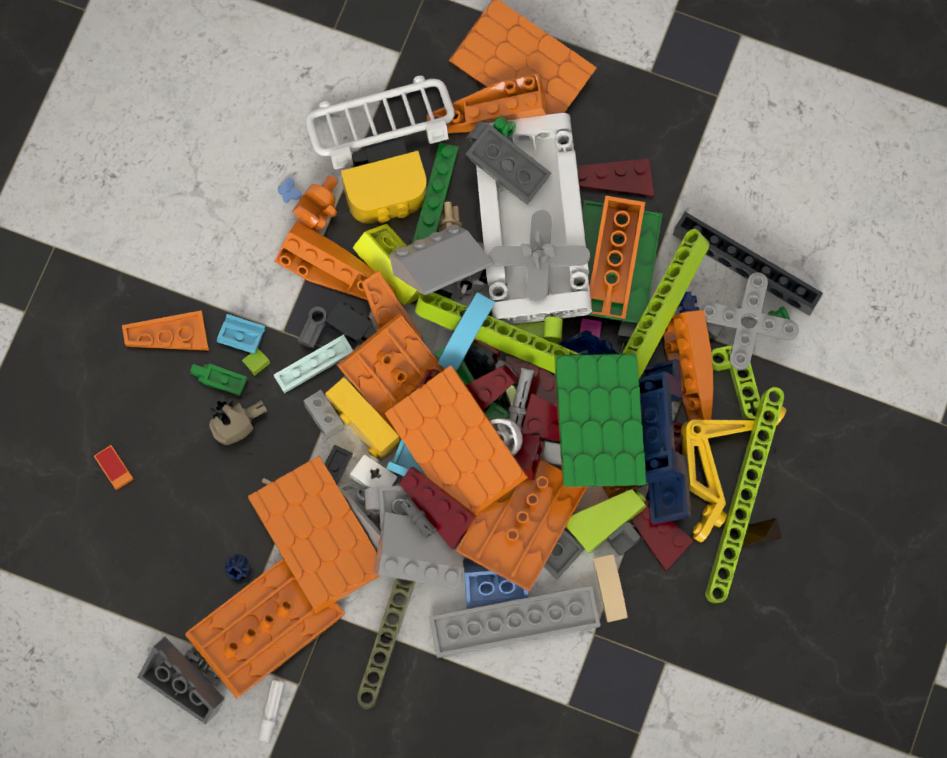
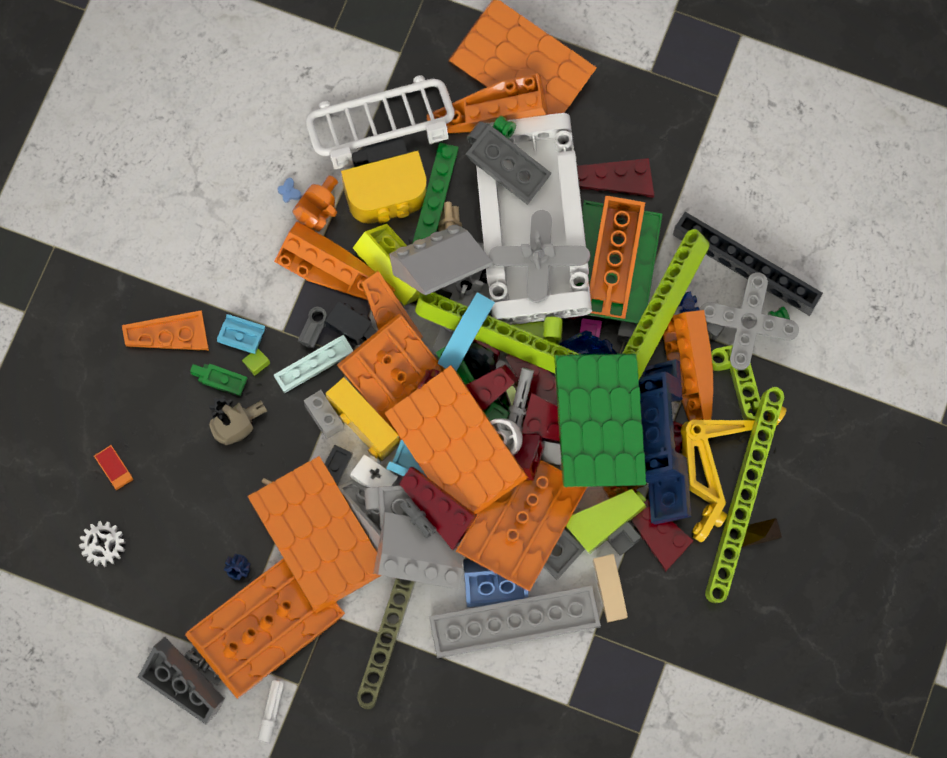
none -> white gear [79,521,125,567]

